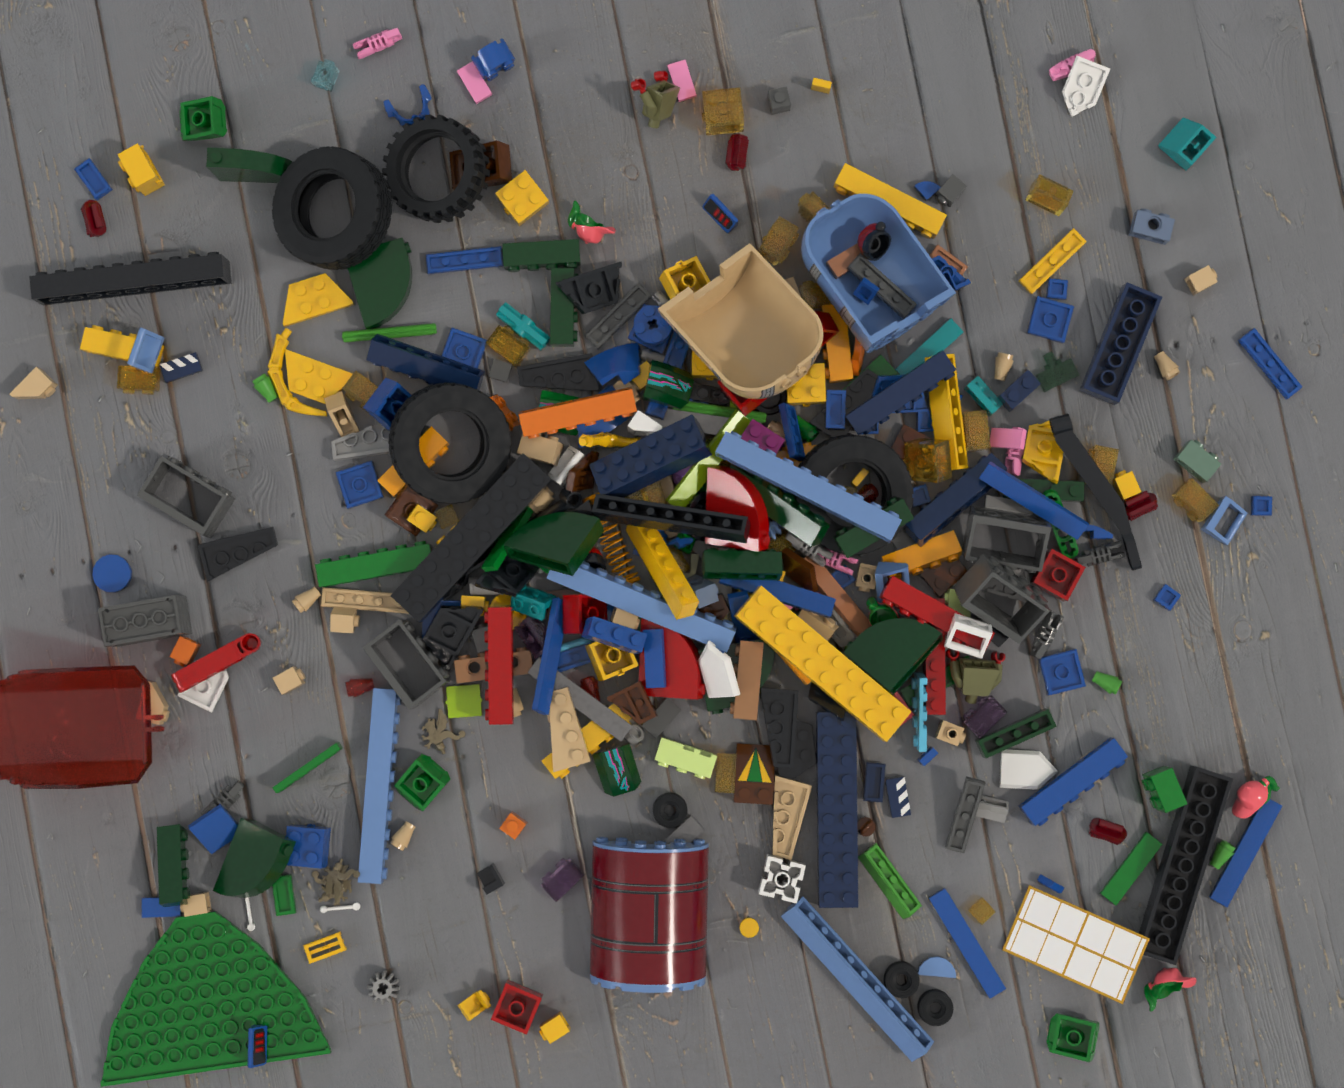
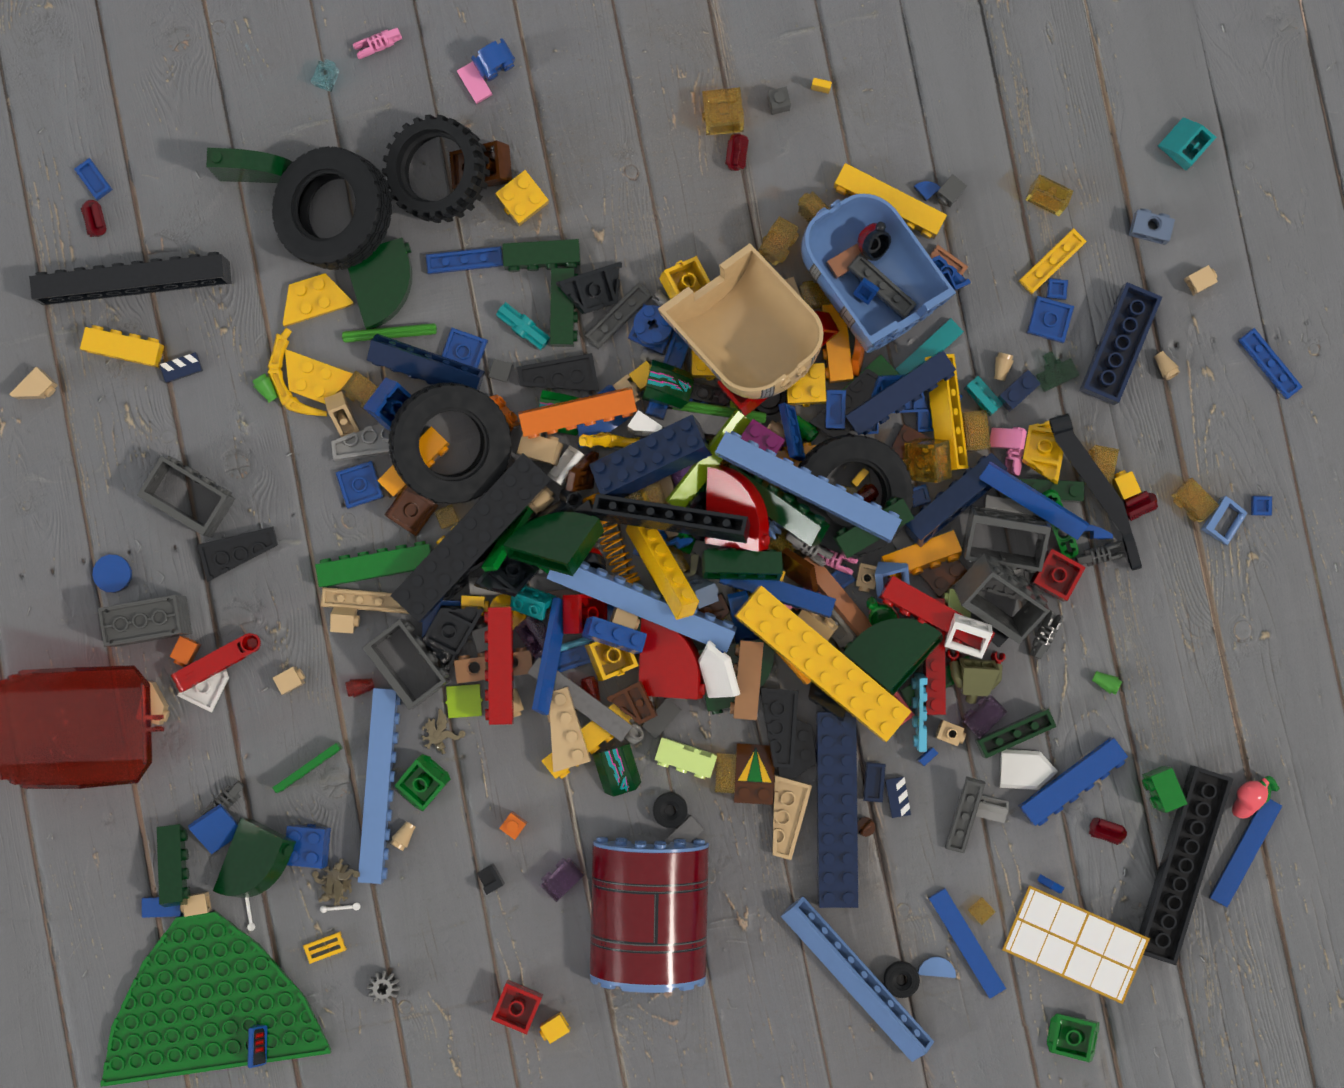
yellow brick [117,143,165,196] -> none
clear yellow brick [117,365,160,395] -> none
medium blue tile [127,327,165,374] -> none
green slope [179,96,227,141] -> none
green tile [272,874,297,916] -> none
tan cone [292,586,321,613] -> none
blue helmet [383,84,432,126] -> none
yellow bracket [406,504,437,533] -> none
yellow bracket [457,990,491,1021] -> none
clear yellow brick [486,325,531,367] -> none
hair [568,201,616,244] -> none
blue slope [584,343,640,386] -> none
olive torso [631,71,680,129] -> none
blue tile [643,629,666,688] -> none
bright pink tile [667,60,697,102] -> none
slope [703,194,738,233] -> none
yellow tile [739,917,759,938] -> none
white brick [758,854,806,904] -> none
bright green slope [858,843,922,919] -> none
black tyre [917,989,954,1026] -> none
blue tile [1038,649,1086,696] -> none
bright pink hinge [1048,49,1096,81] -> none
white tile [1062,56,1110,117] -> none
green tile [1100,832,1163,905] -> none
hair [1144,968,1196,1012] -> none
blue tile [1153,584,1181,611] -> none
sand green brick [1173,440,1221,483] -> none
bright green cone [1209,839,1236,869] -> none

